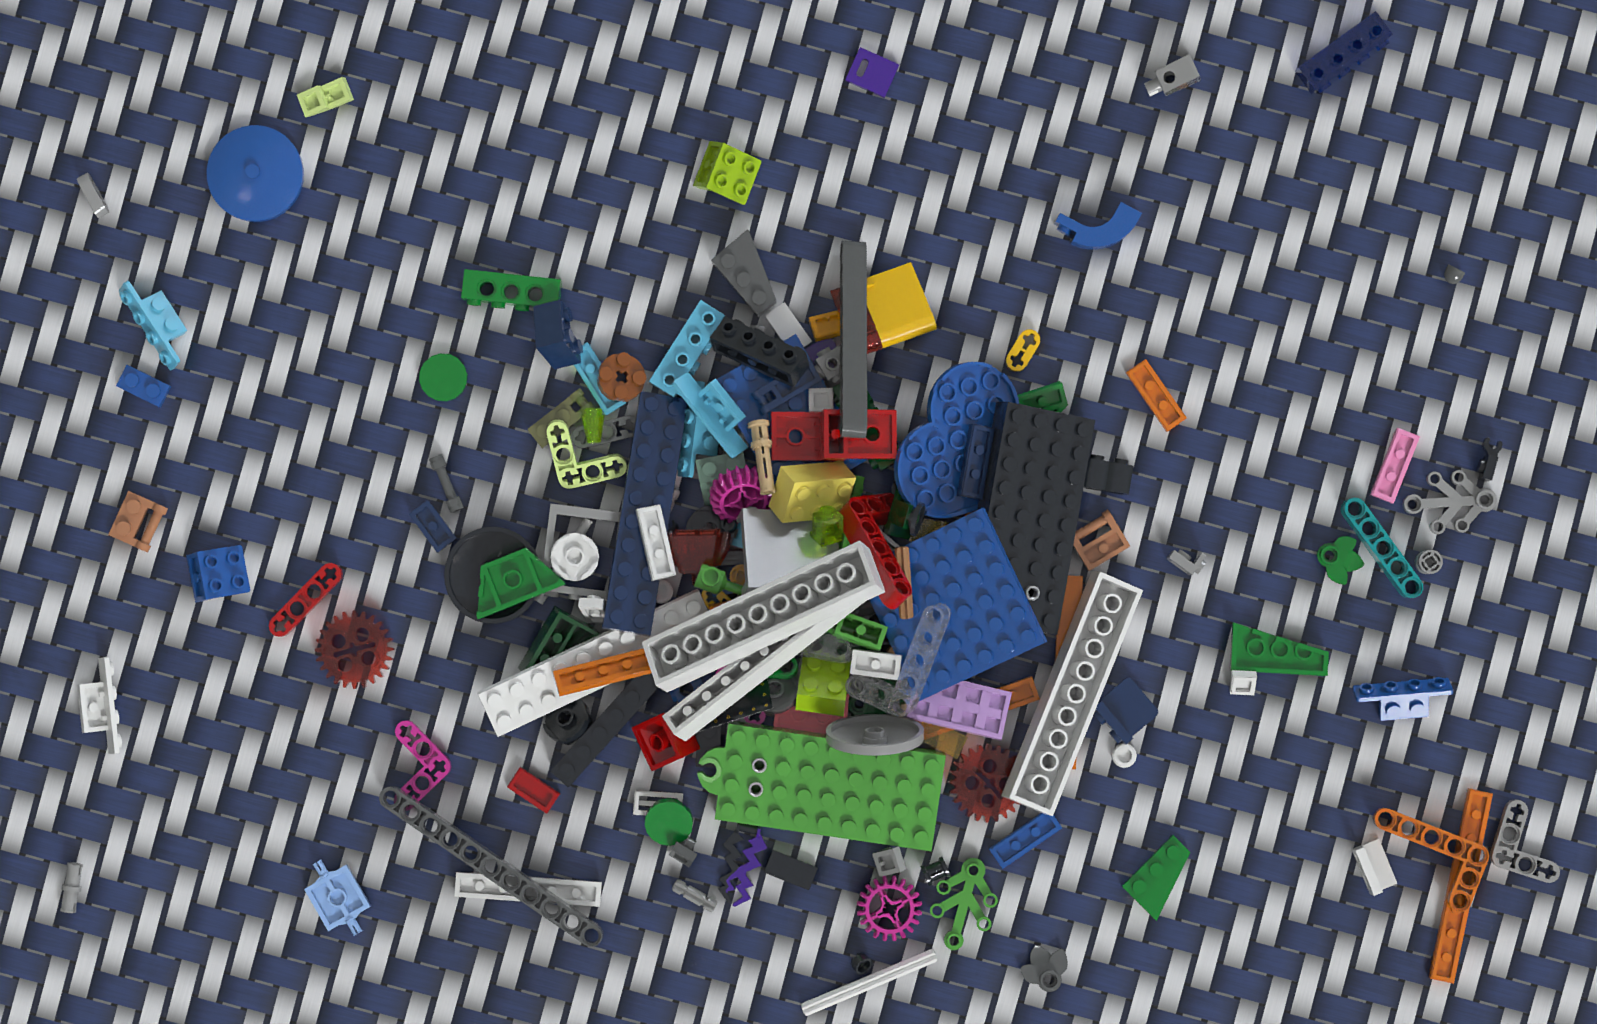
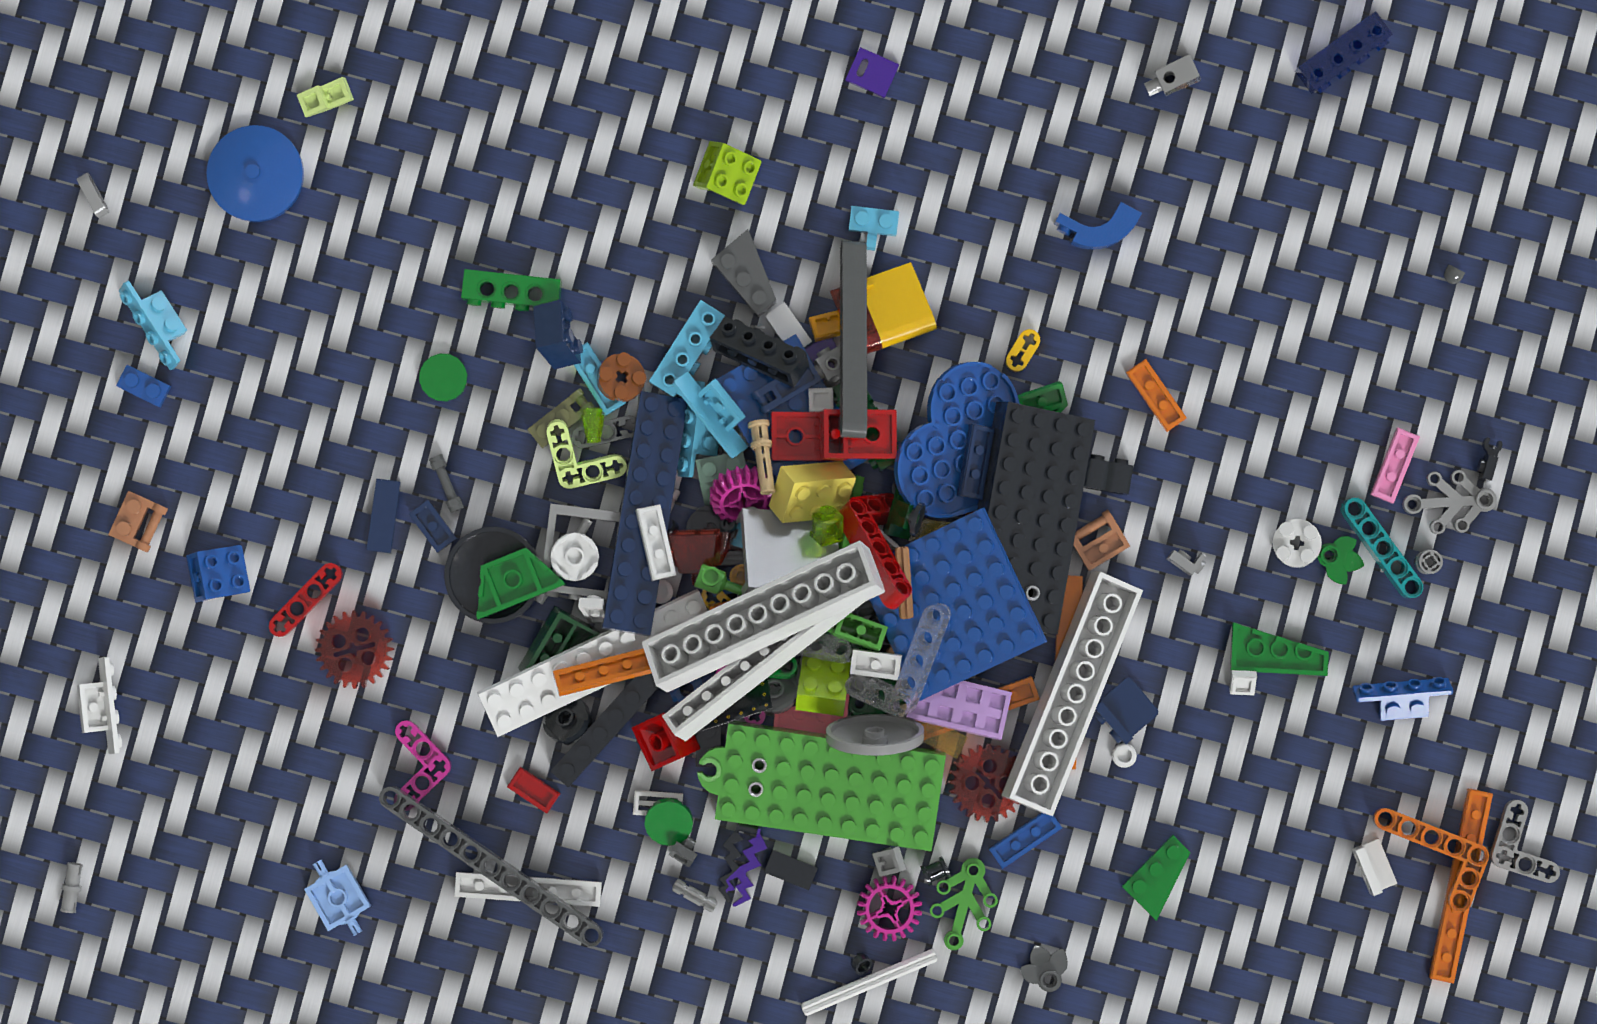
none -> dark blue tile [367,478,401,553]
none -> medium azure plate [849,206,899,251]
none -> white plate [1273,519,1322,568]

